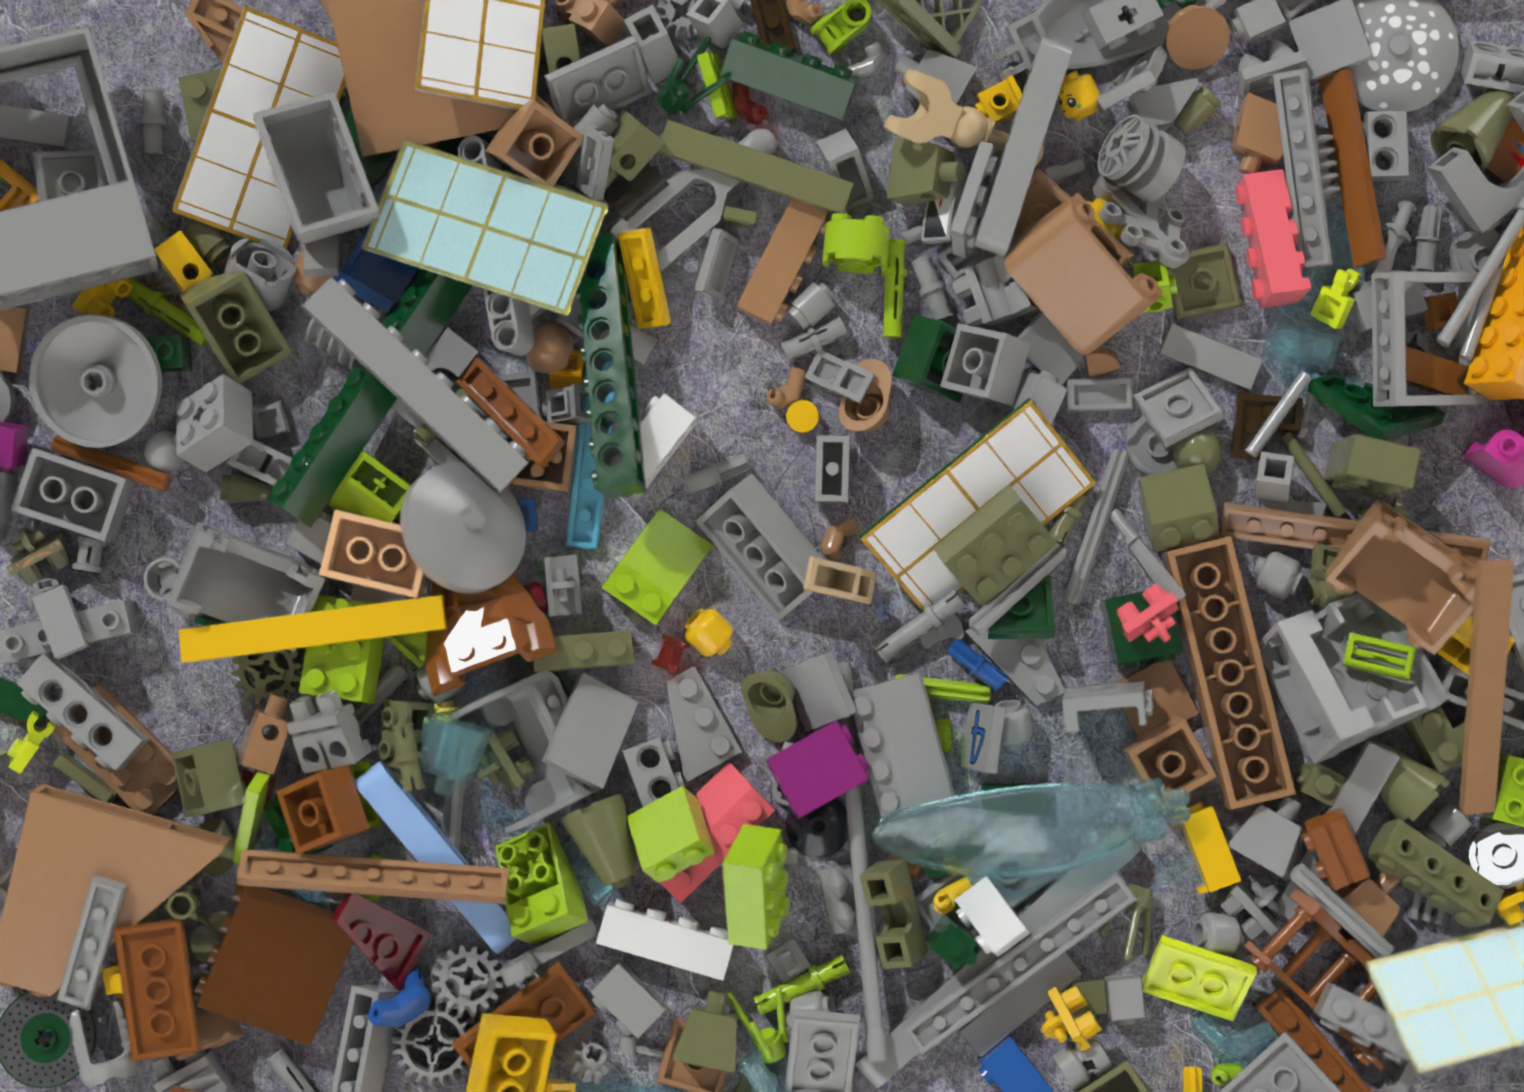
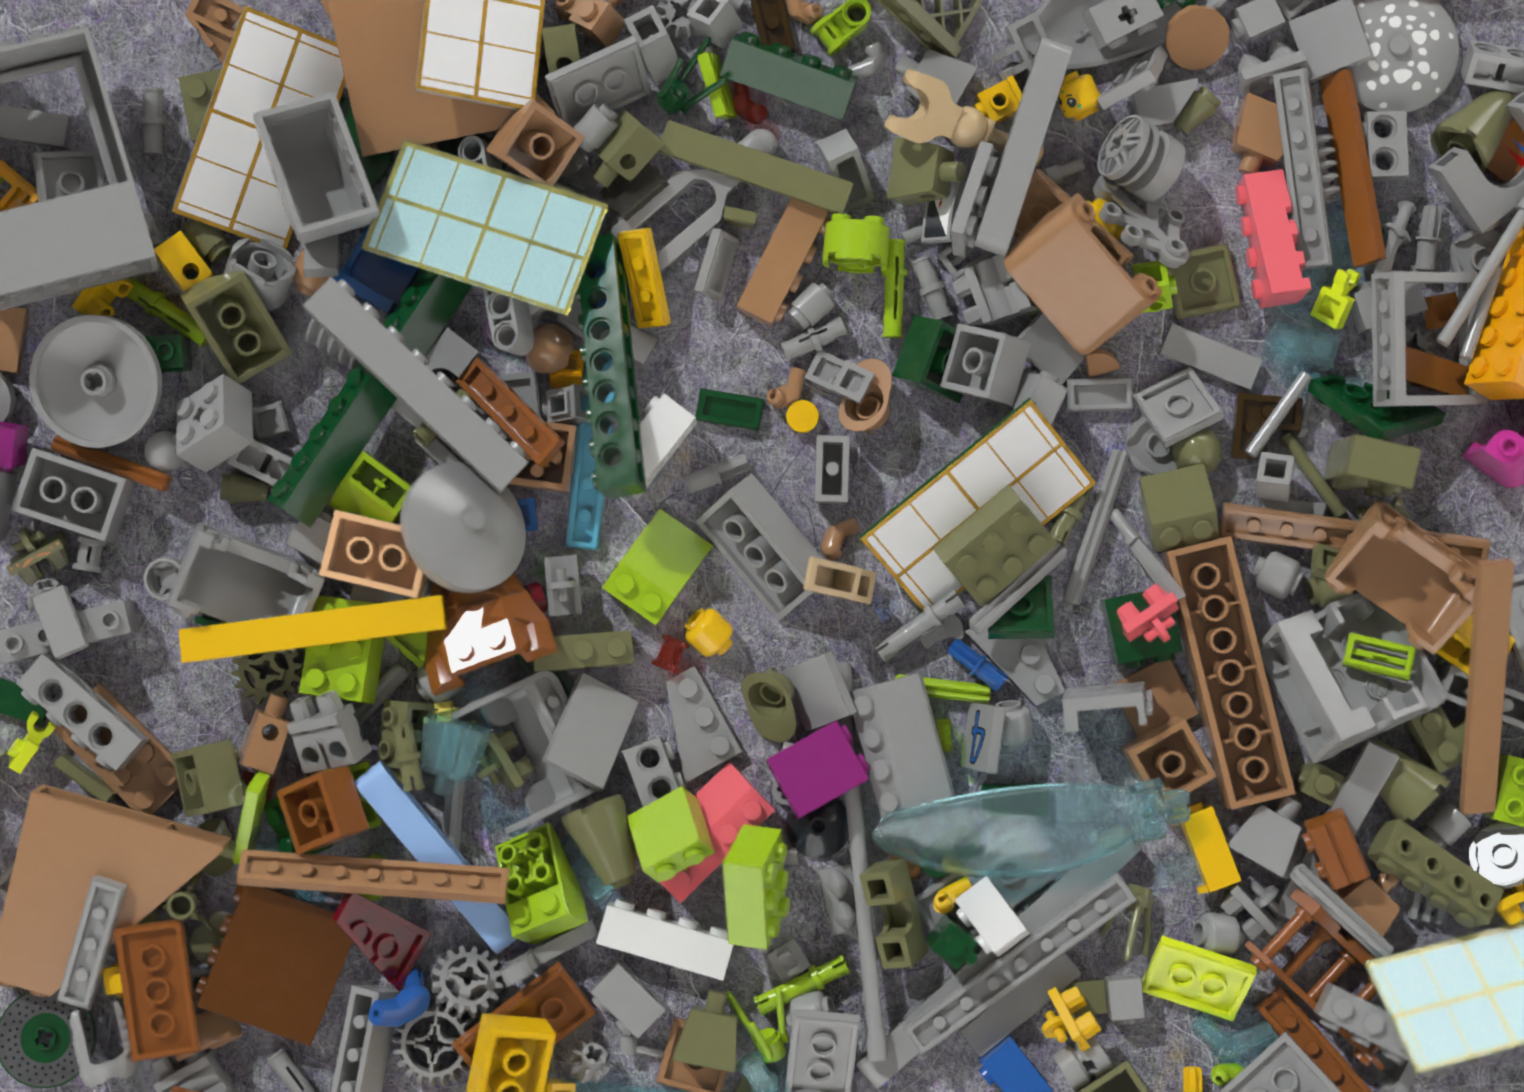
light grey tile [576,125,614,201] -> none
none -> dark green tile [695,388,764,432]

